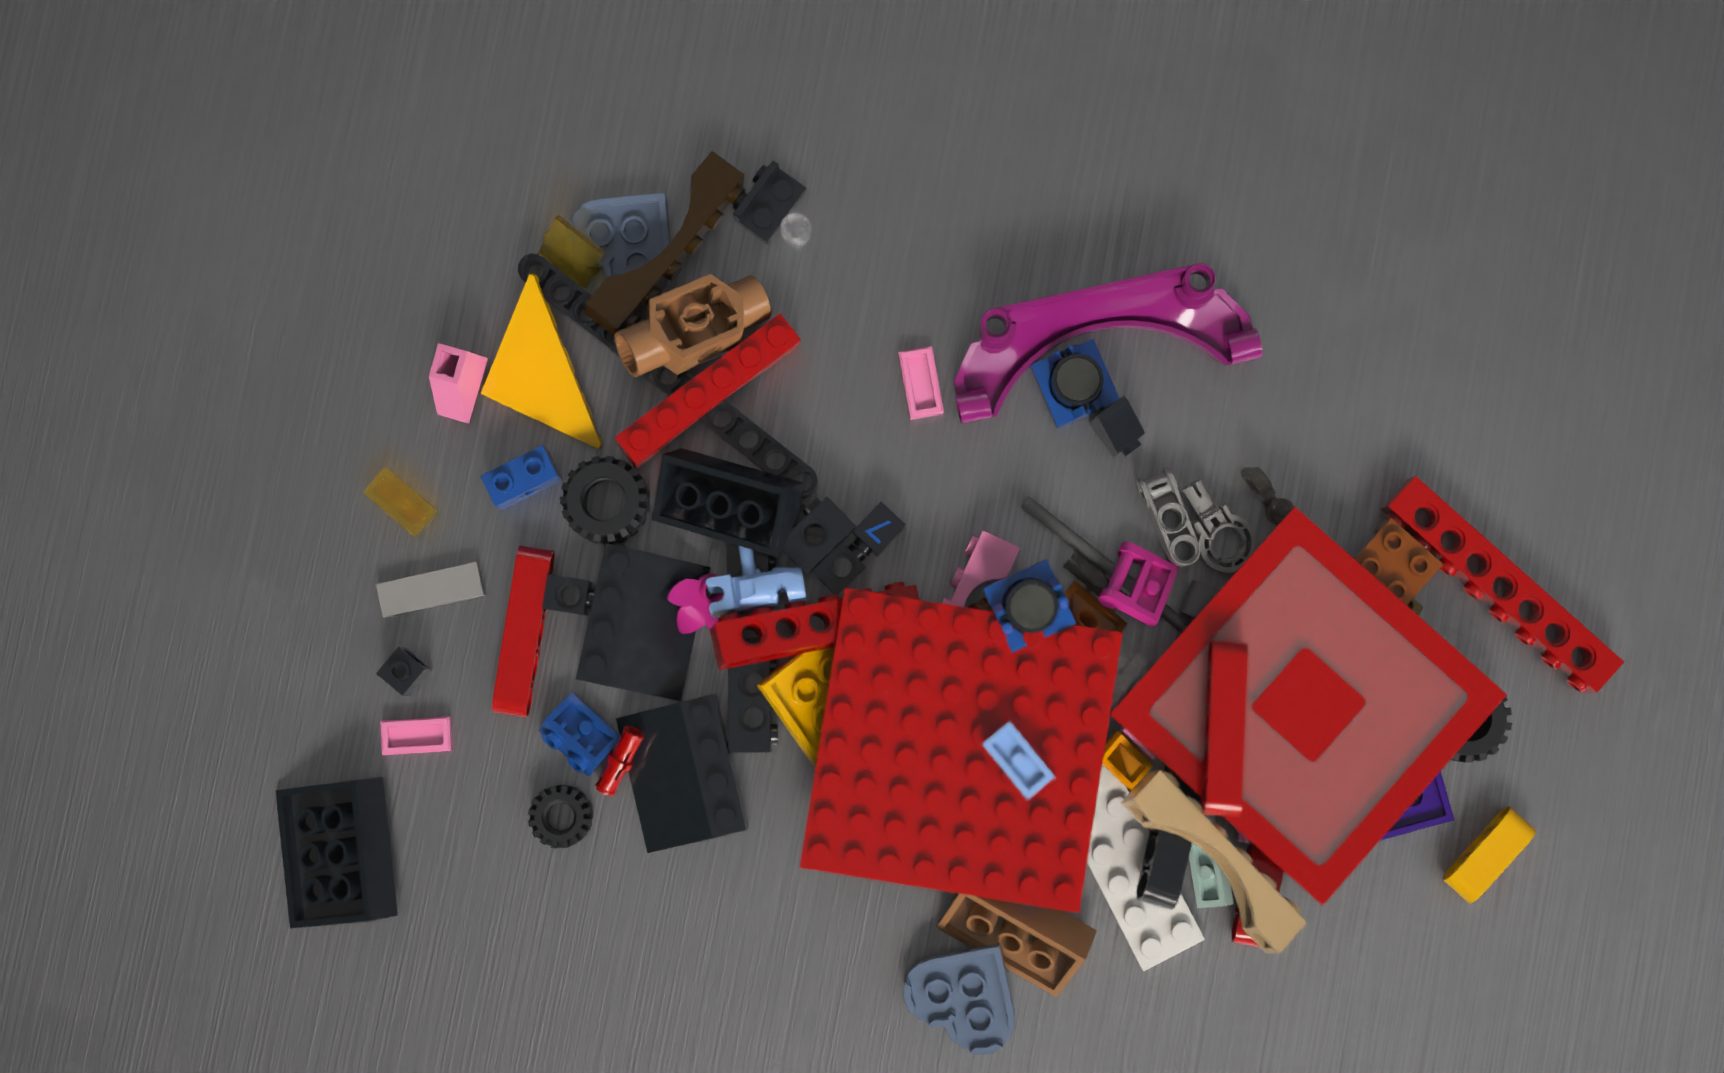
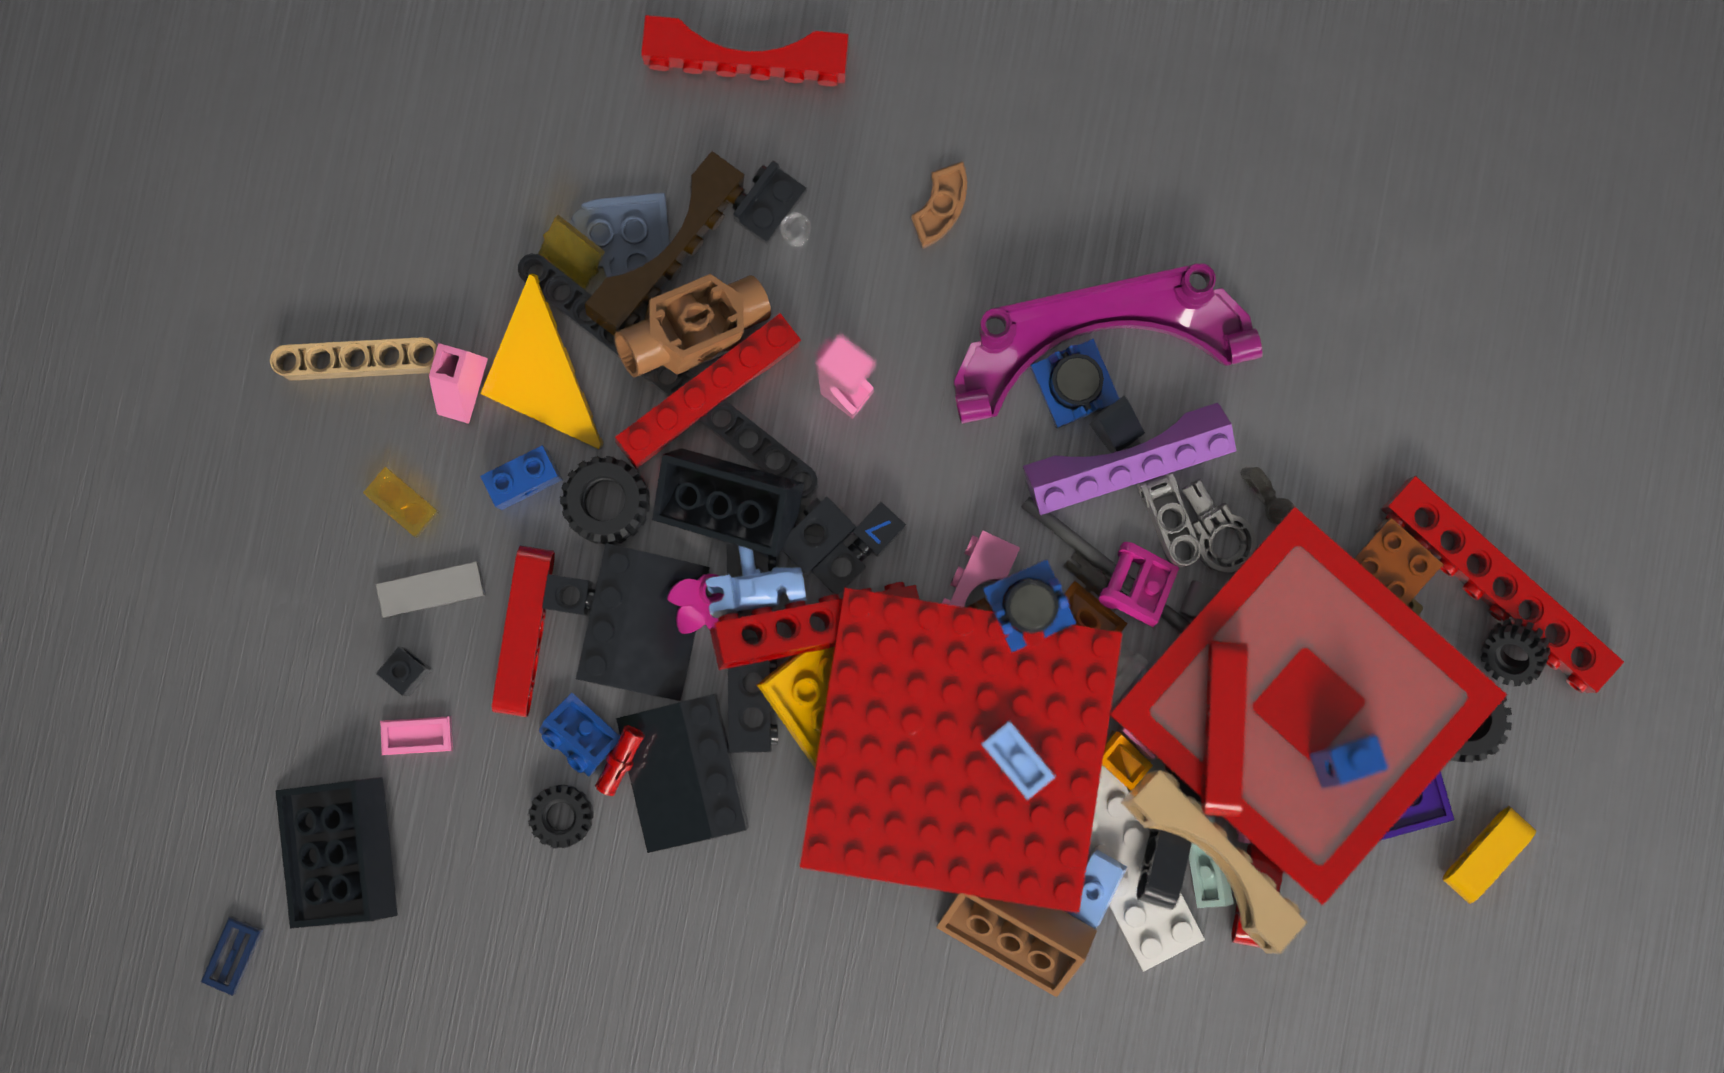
bright pink tile [898,346,944,420] -> none
sand blue plate [904,943,1015,1055] -> none
none -> dark blue tile [201,916,263,996]
none -> tan beam [270,337,438,380]
none -> red arch [641,15,849,86]
none -> bright pink arch [816,335,875,419]
none -> medium nougat tile [911,161,967,249]
none -> medium lavender arch [1023,403,1236,515]
none -> light blue plate [1065,850,1127,929]
none -> blue torso [1309,733,1389,788]
none -> black tyre [1481,618,1550,686]

